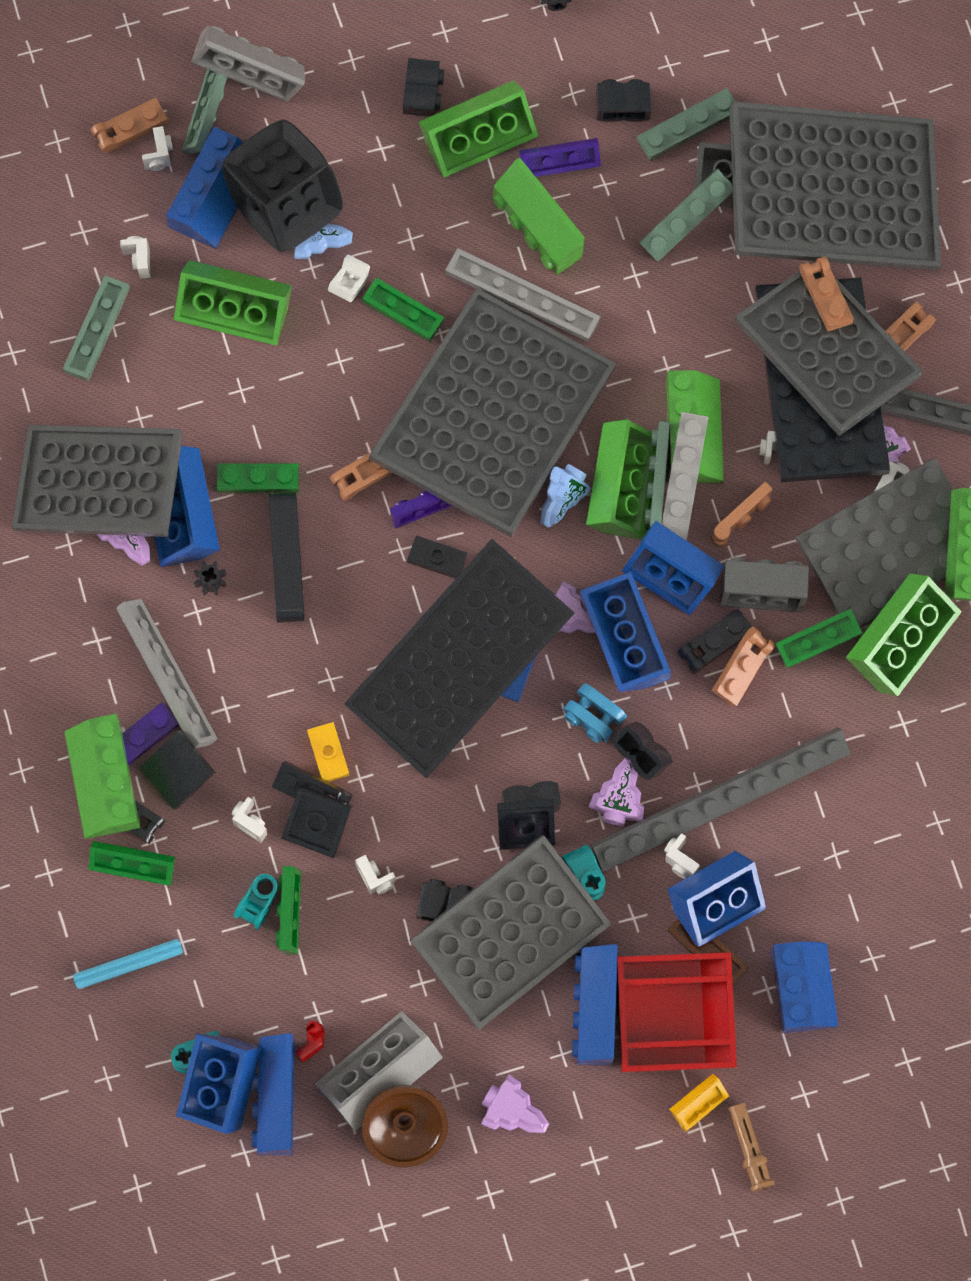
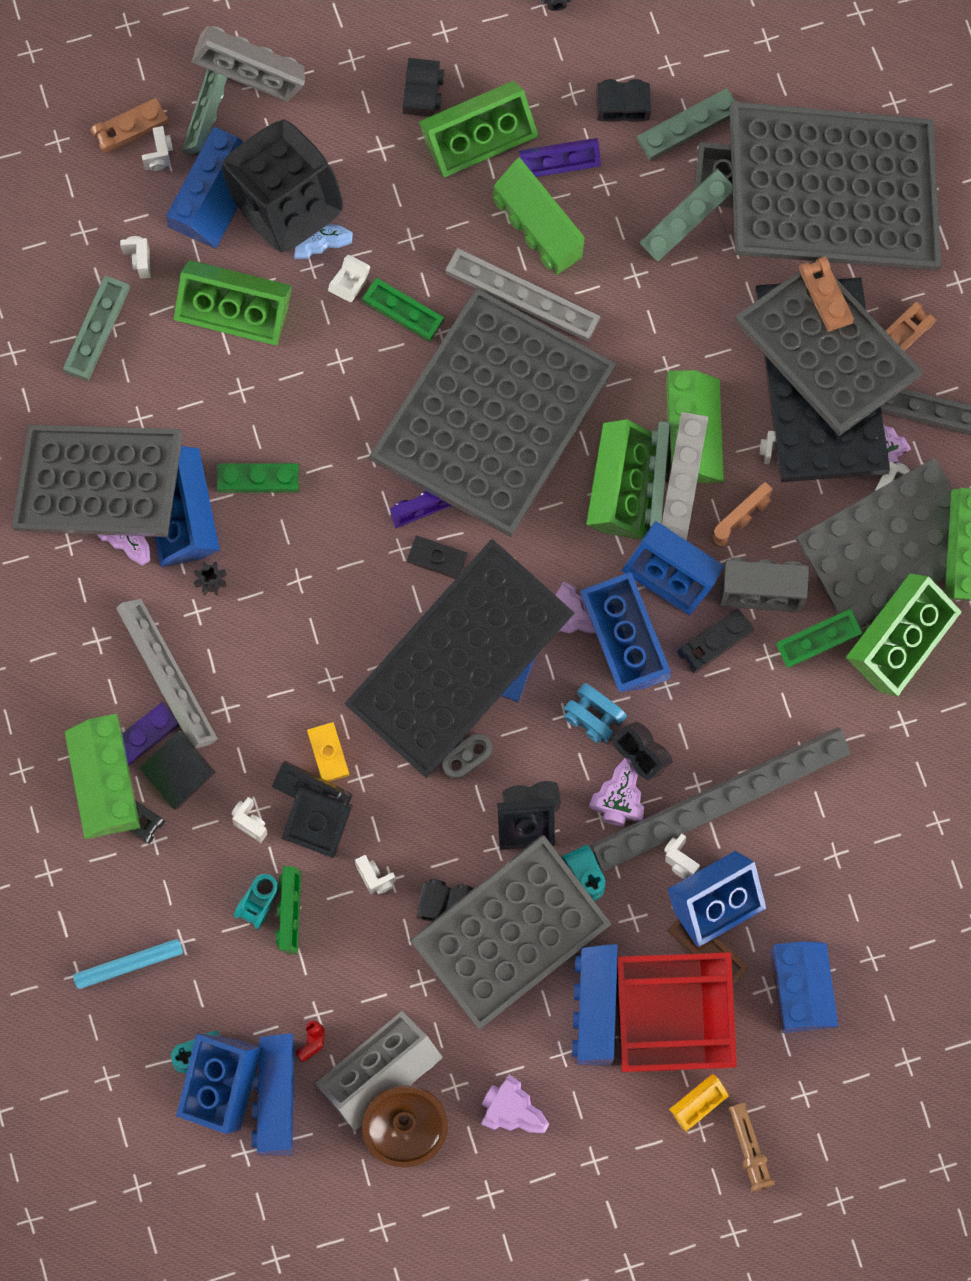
green plate [88,841,175,886] -> none
black beam [269,492,305,623] -> none
nougat plate [330,452,392,501] -> none
light blue rock [540,464,591,528] -> none
plate [711,627,775,706] -> none
none -> dark grey plate [442,734,493,780]

